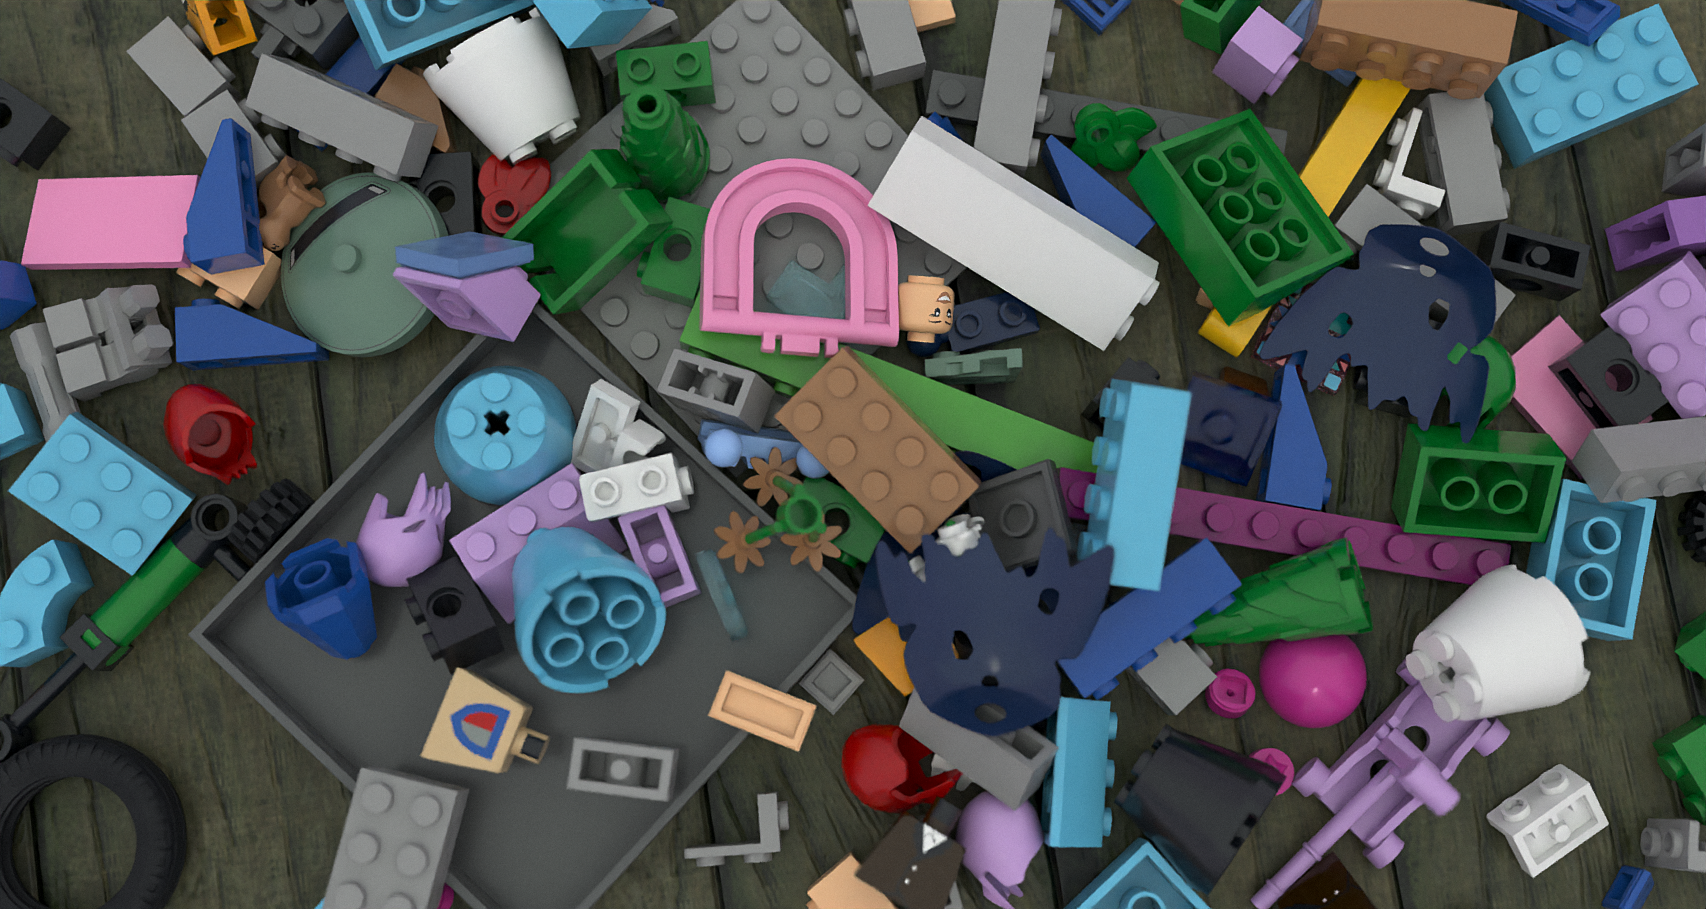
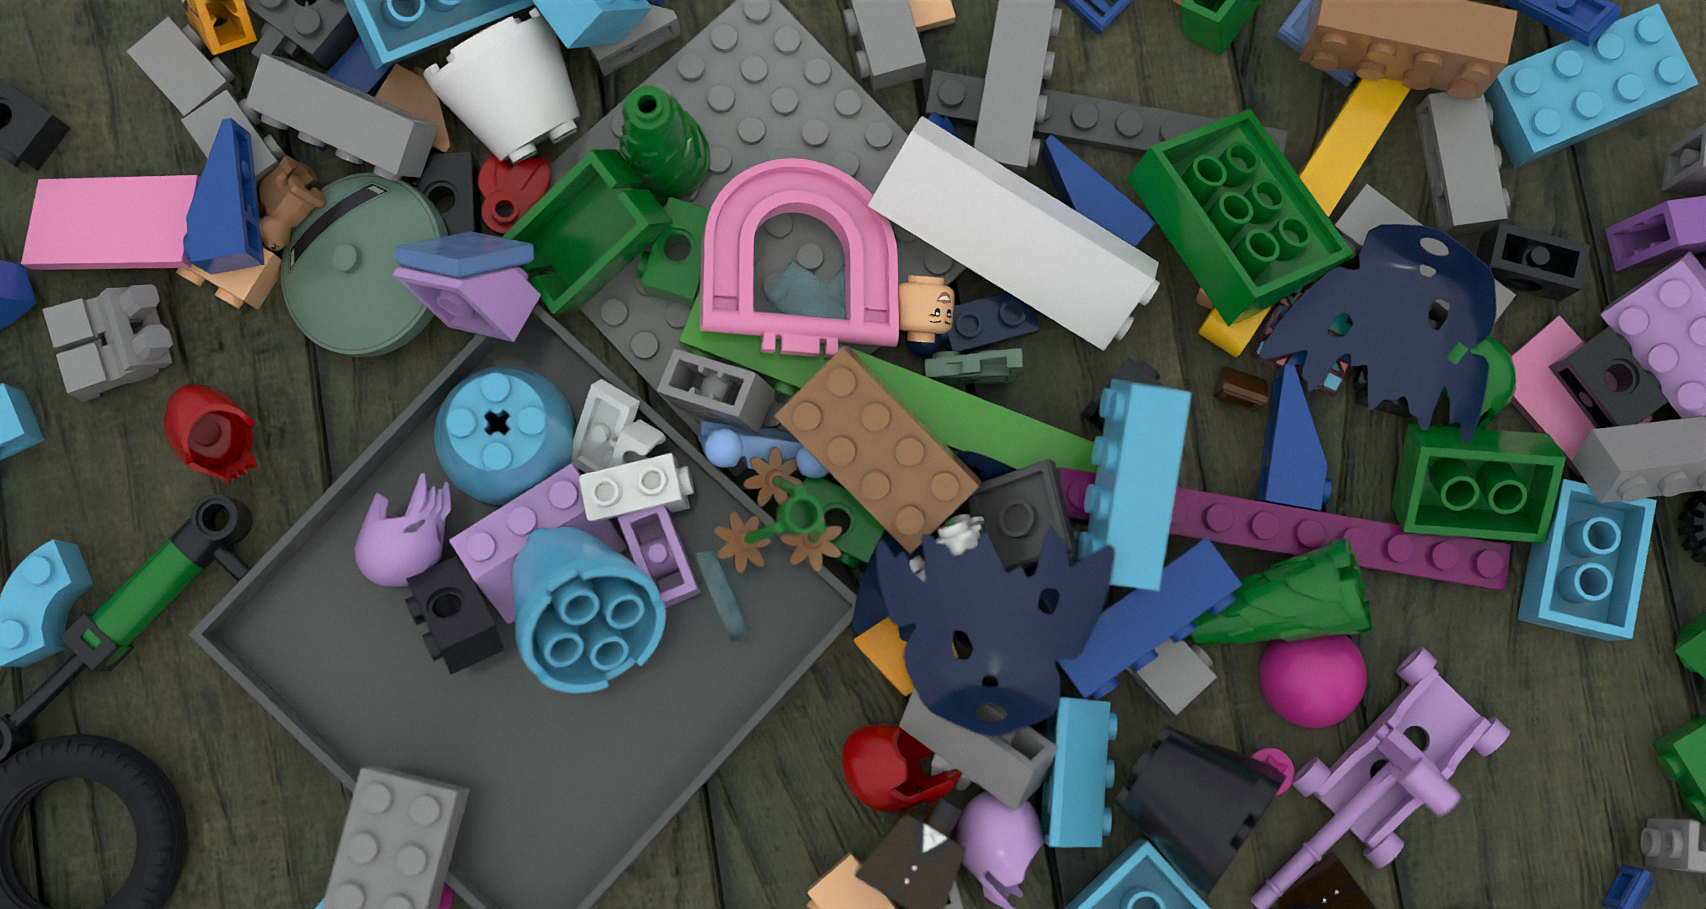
medium azure brick [8,412,197,576] -> none
light grey axle [10,322,81,443] -> none
blue slope [175,299,329,370] -> none
black tyre [228,478,315,564] -> none
blue cone [265,538,377,660] -> none
tan torso [421,667,550,773] -> none
light grey brick [567,737,679,801] -> none
green brick [616,41,716,107] -> none
light grey bracket [684,791,790,866] -> none
light nougat tile [708,670,817,752] -> none
light grey tile [799,649,864,715] -> none
green plate [1070,103,1157,172] -> none
clear blue tile [1180,370,1282,487] -> none
dark pink tile [1205,669,1255,719] -> none
lavender brick [1212,6,1303,104] -> none
white bracket [1373,107,1445,220] -> none
white cone [1406,565,1590,722] -> none
white bracket [1486,764,1609,878] -> none

